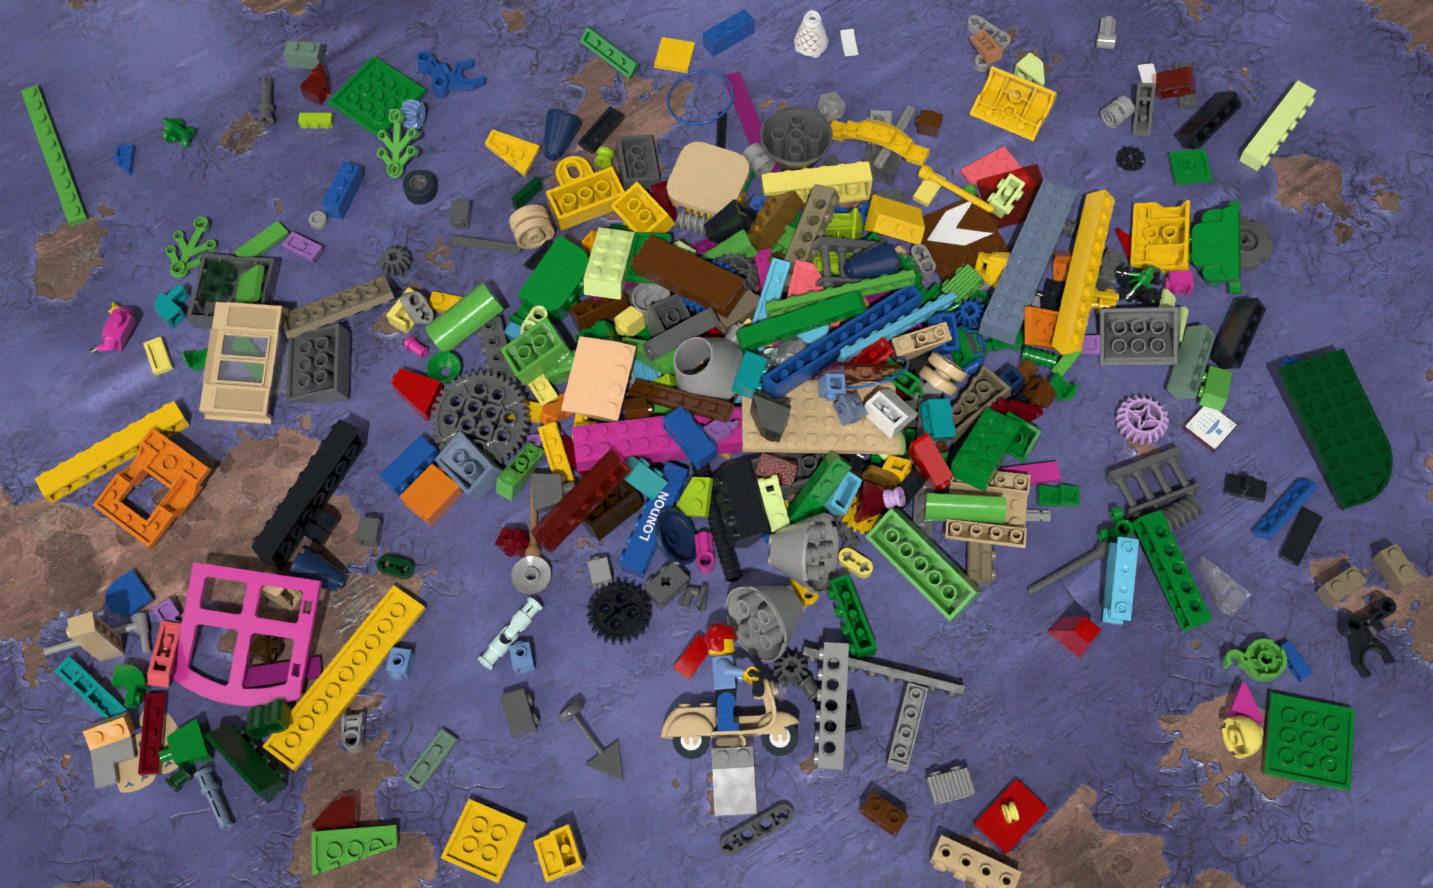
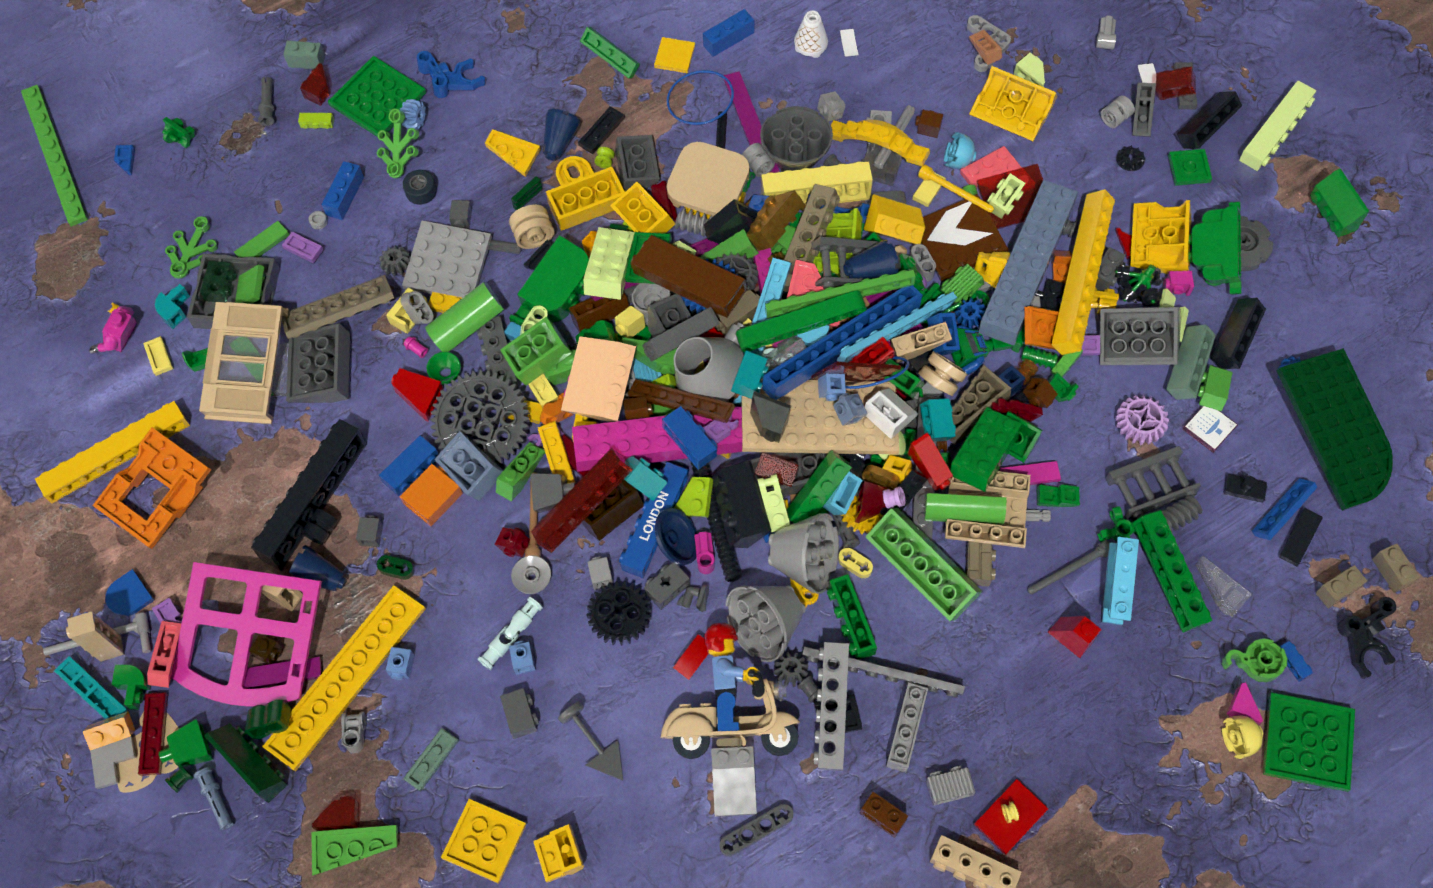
none -> light grey plate [402,221,492,298]
none -> medium azure cylinder [944,132,976,169]
none -> green slope [1310,168,1369,238]

